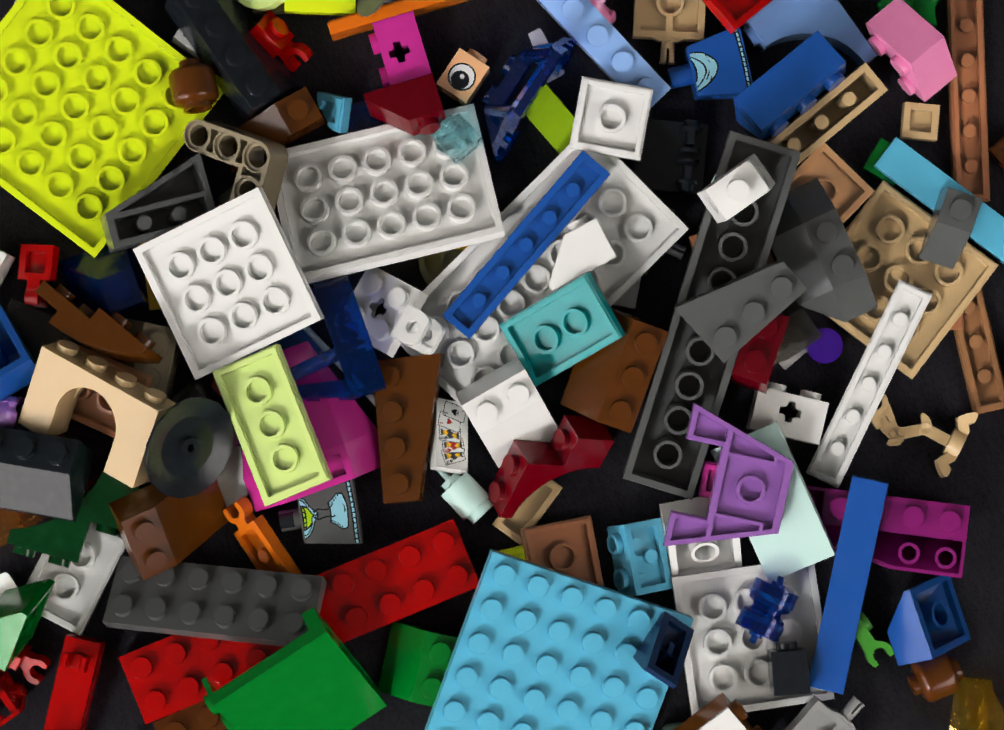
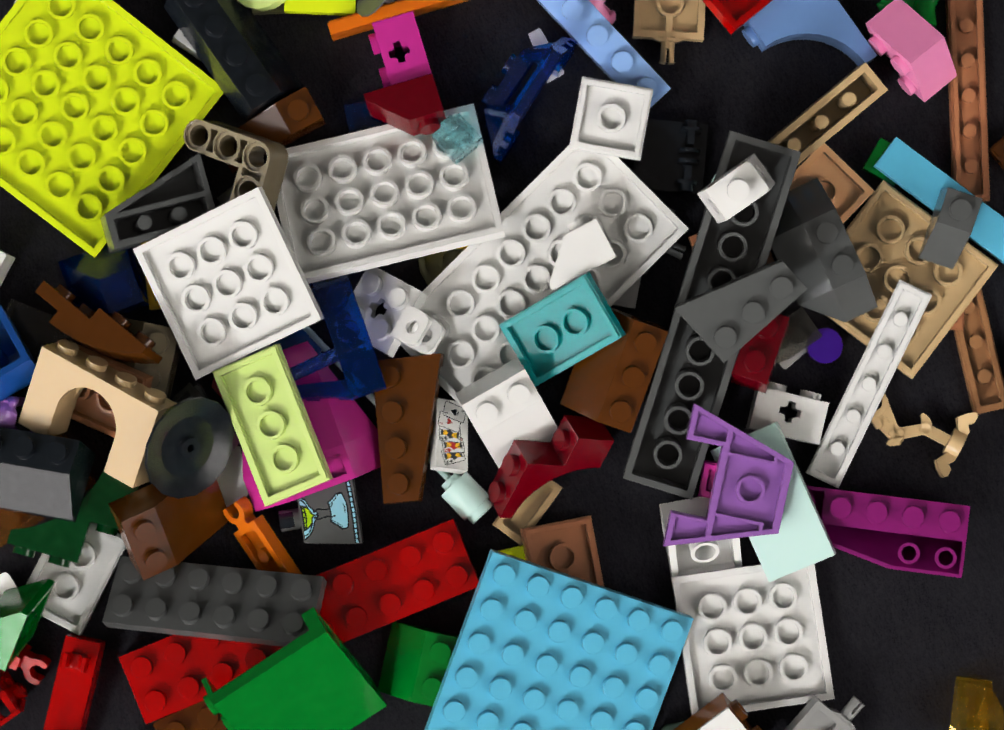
red plate [17,244,60,308] -> none
reddish brown head [168,58,219,114] -> none
red plate [249,10,313,72] -> none
medium azure tile [317,92,352,133] -> none
light nougat brick [436,48,490,106] -> none
blue plate [442,151,611,339] -> none
lime slope [519,83,575,154] -> none
medium azure bracket [607,518,673,596] -> none
dark blue slope [633,612,694,689] -> none
blue torso [667,28,753,100] -> none
blue slope [734,30,846,140] -> none
clear blue wheel [735,576,799,644] -> none
black brick [767,641,810,696] -> none
blue tile [809,474,889,695] -> none
bright green plate [855,612,894,668] -> none
blue slope [887,575,971,666] -> none
tan plate [899,102,940,142] -> none
reddish brown head [907,653,964,702] -> none

